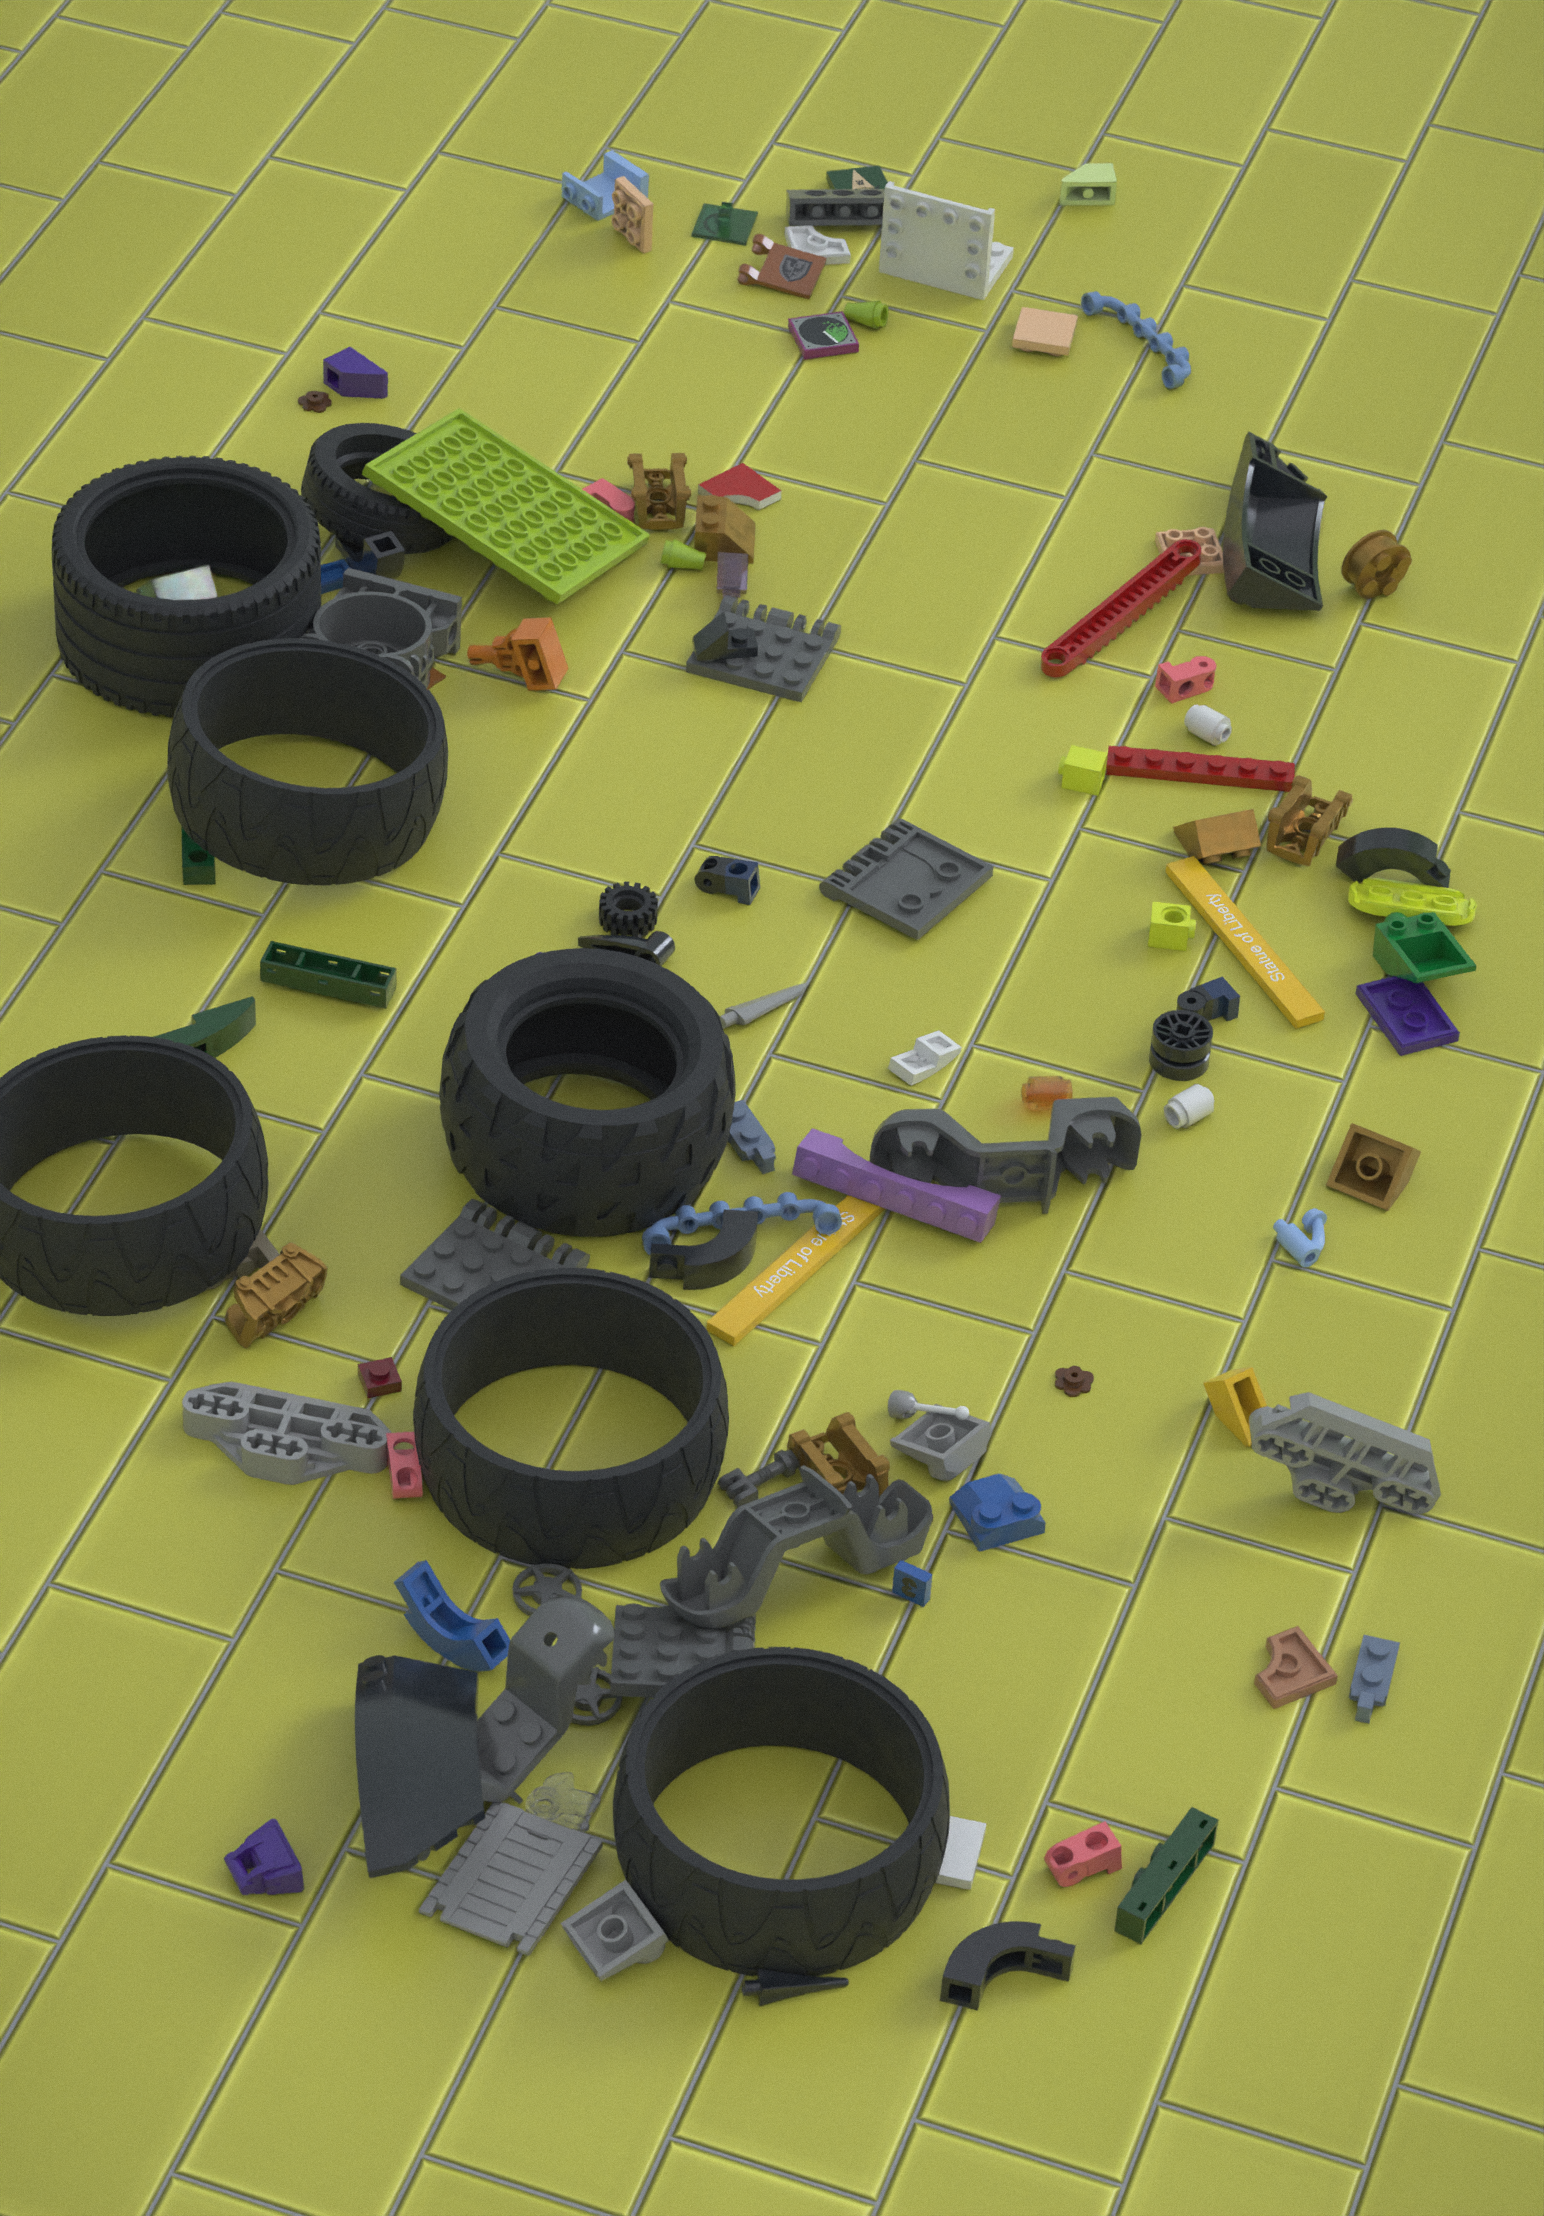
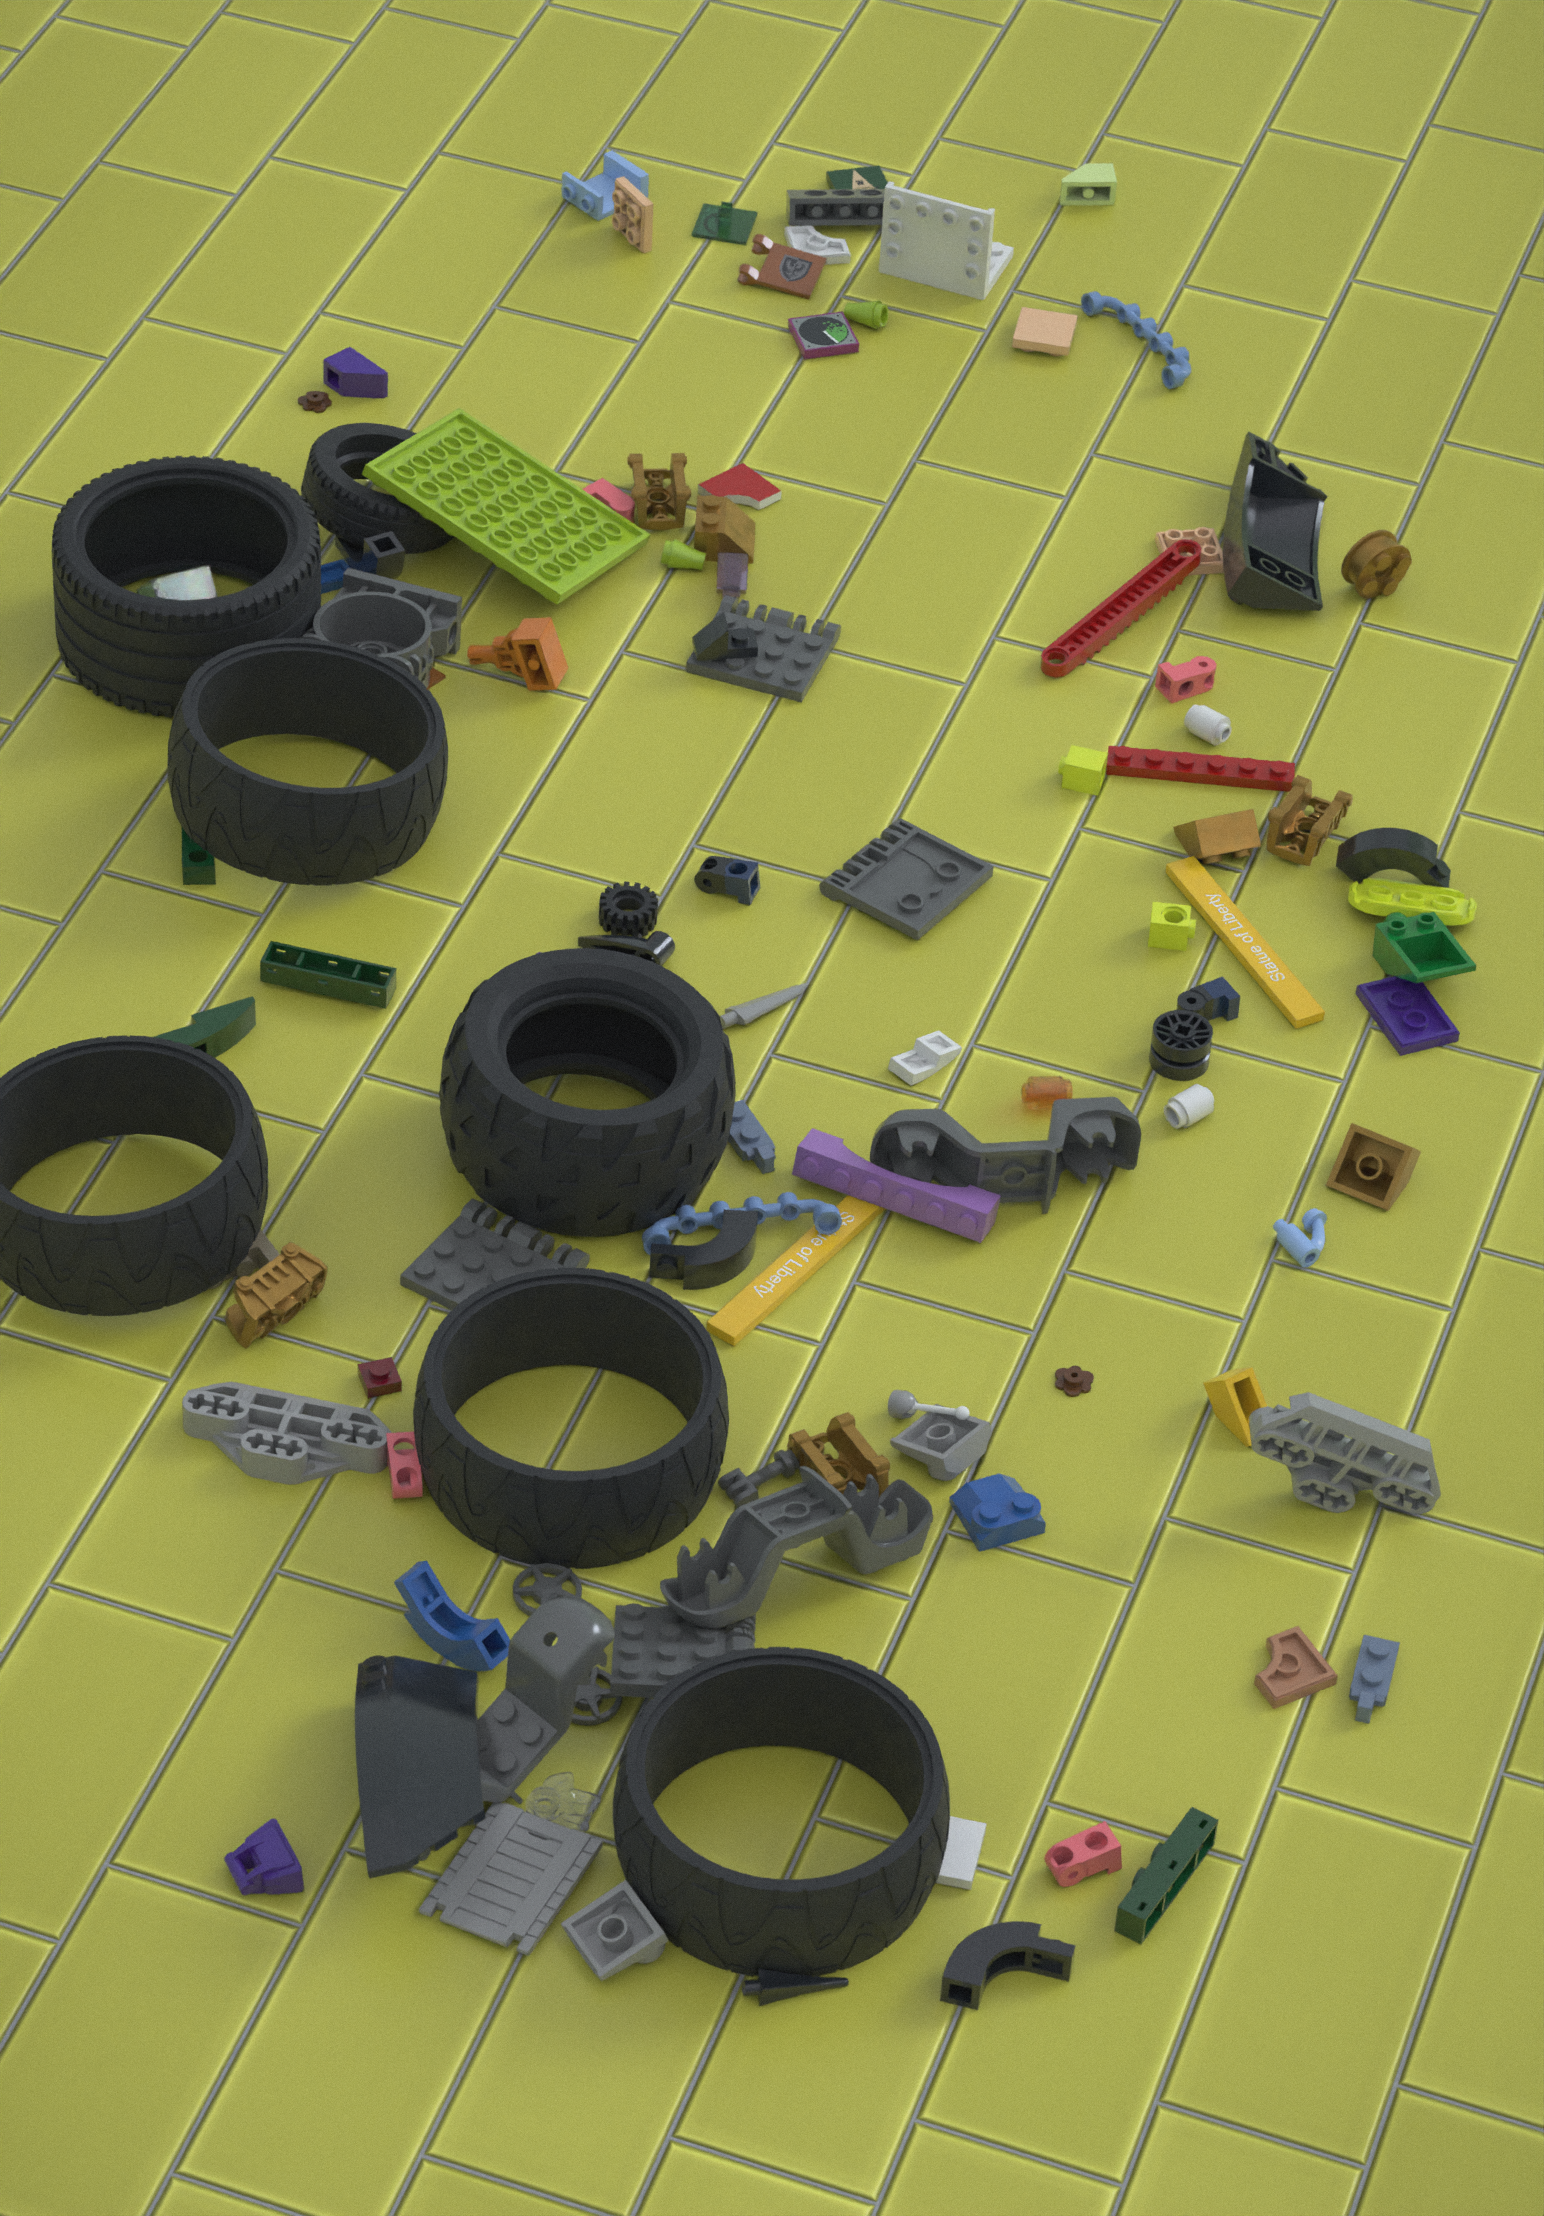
blue tile [892,1560,932,1607] -> none

